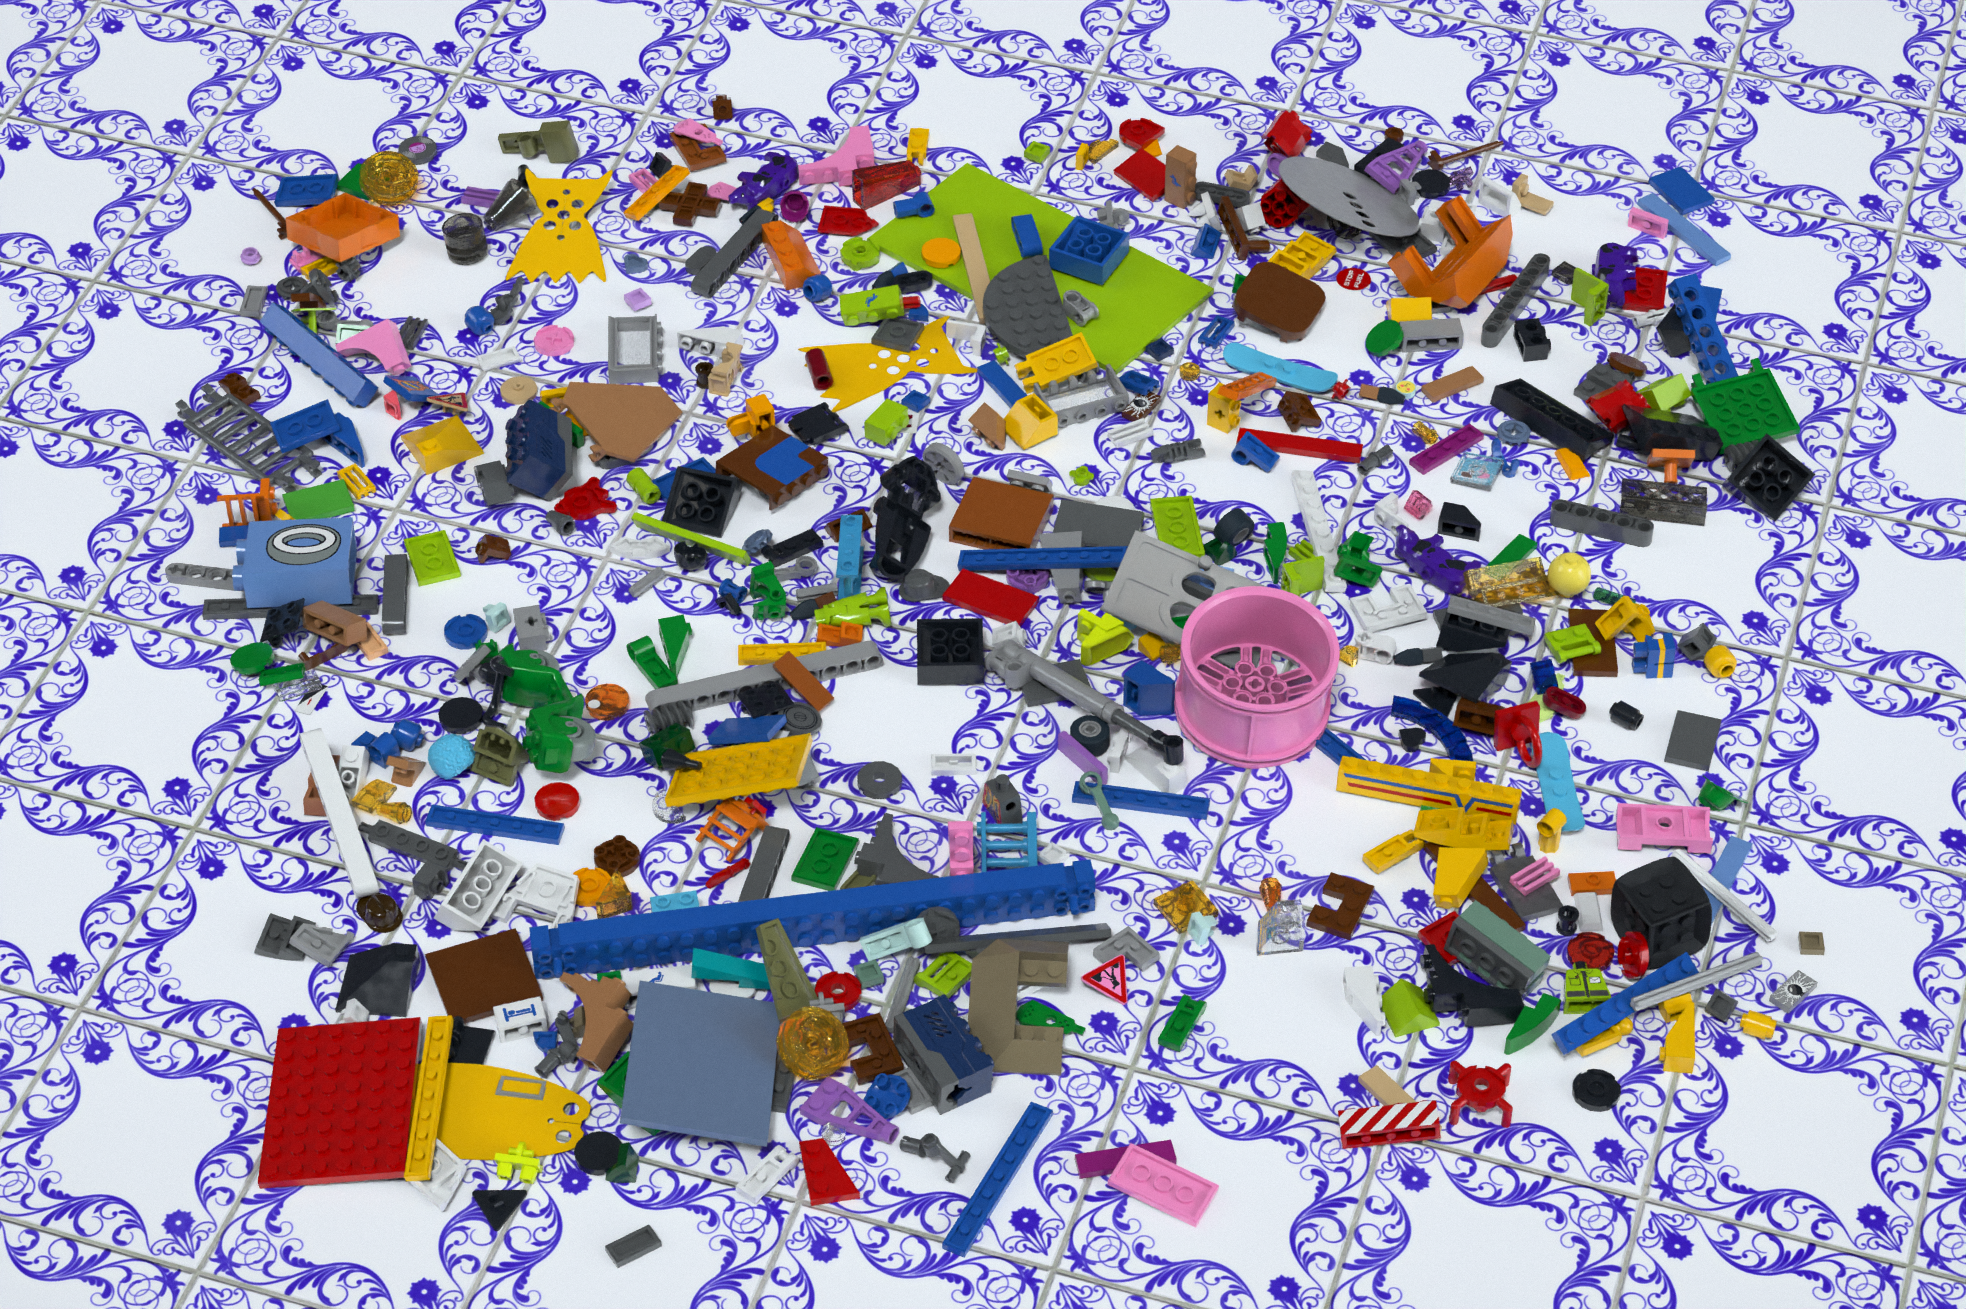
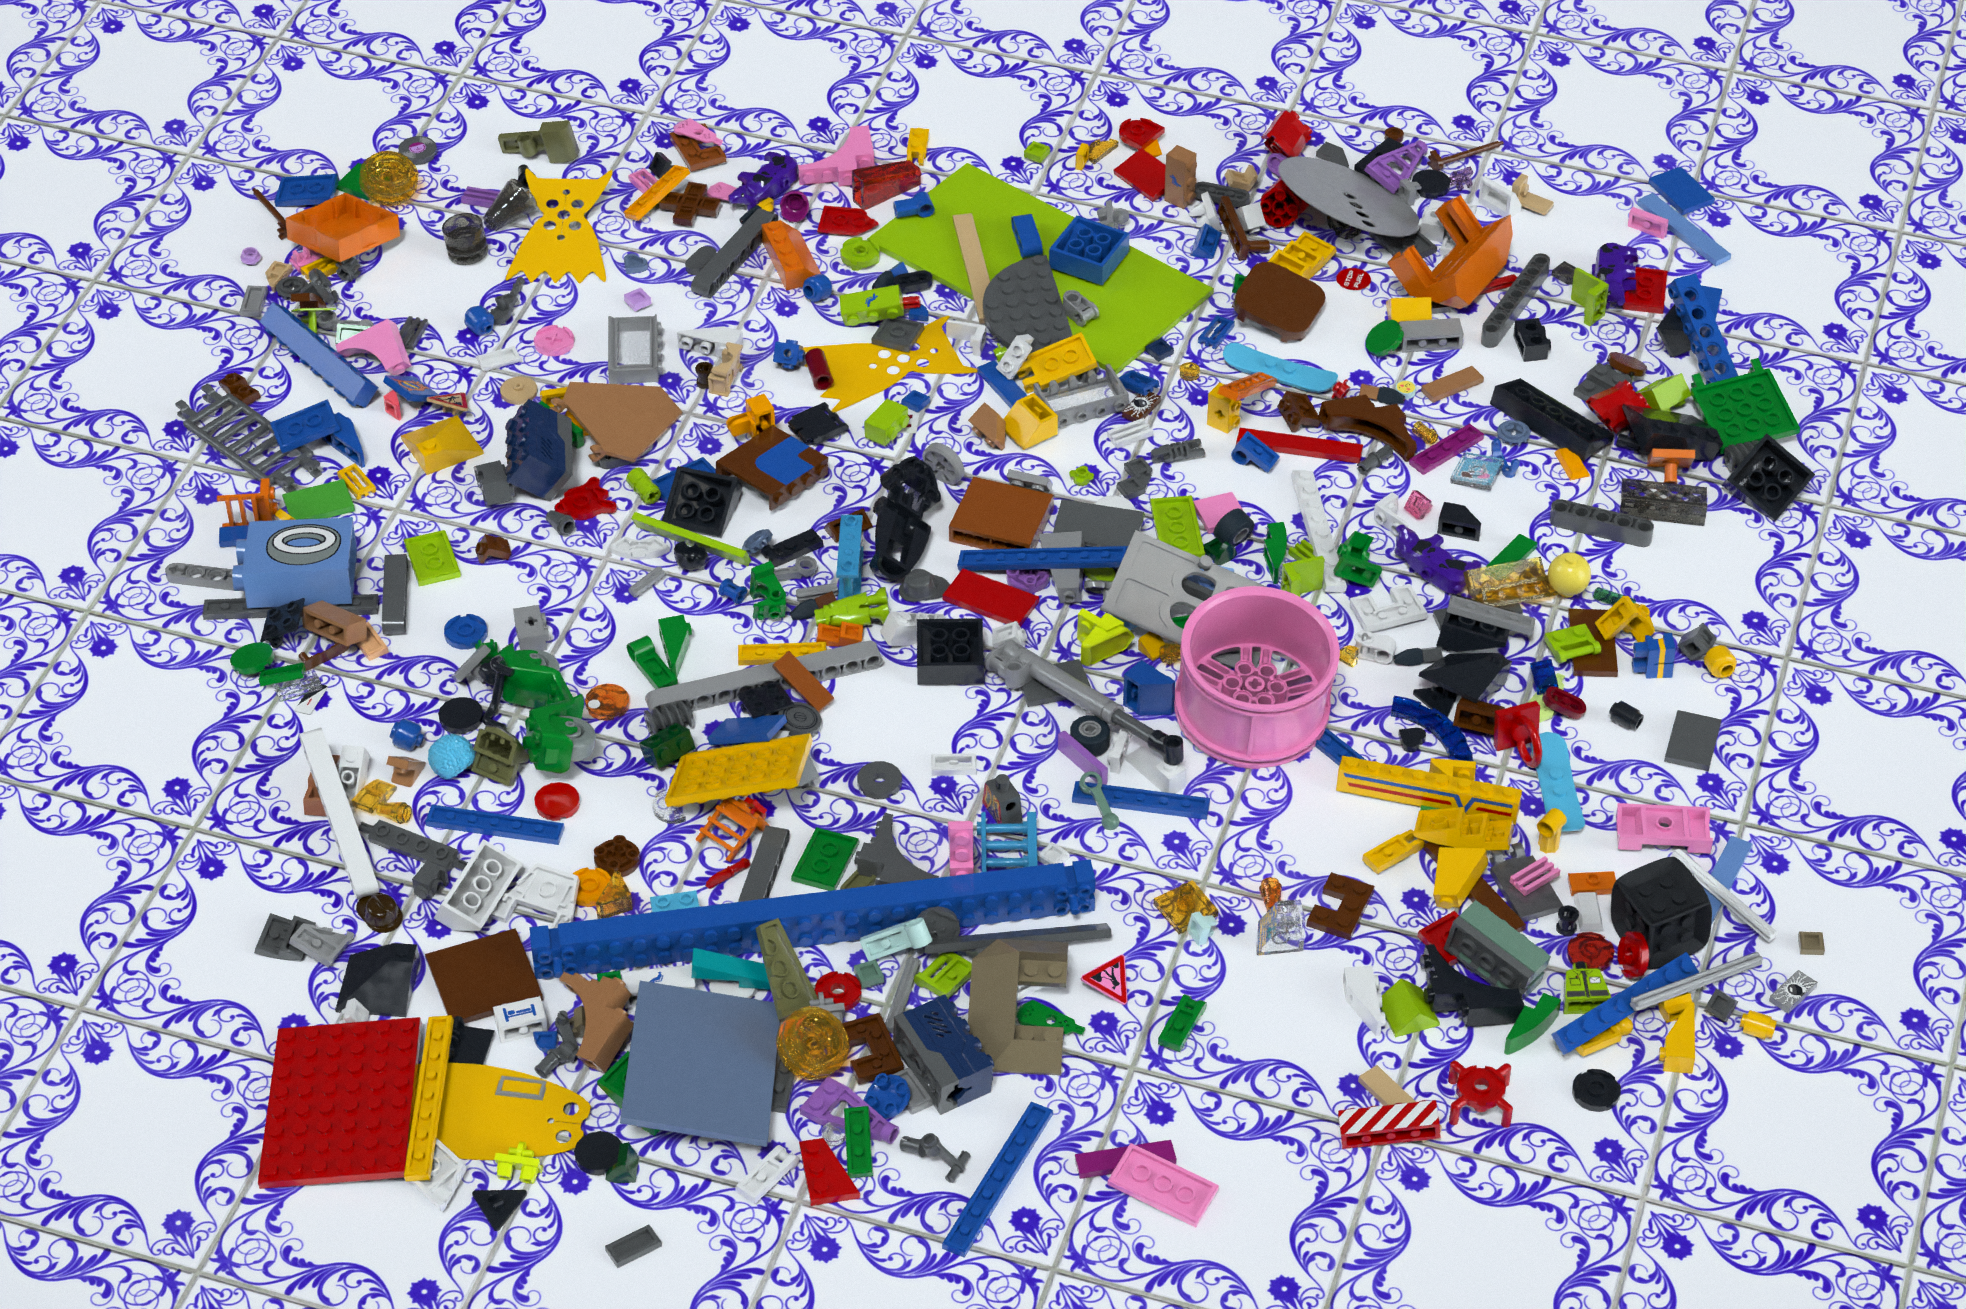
blue plate [351,731,400,769] -> none
light aqua tile [482,602,511,633] -> none
black cone [661,748,702,771] -> none
reddish brown bracket [712,94,733,120] -> none
black tile [715,592,742,615] -> none
light orange tile [921,238,961,268] -> none
light grey plate [1093,926,1160,971] -> none
white pin [1632,306,1672,329] -> none
green piece [1698,775,1749,811] -> none
none -> tan tile [265,261,293,292]
none -> blue brick [773,339,805,369]
none -> green tile [844,1106,873,1179]
none -> white slope [880,611,947,647]
none -> white bracket [996,334,1034,380]
none -> dark grey tile [1116,457,1153,500]
none -> bright pink tile [1193,492,1243,534]
none -> reddish brown arch [1318,394,1417,462]

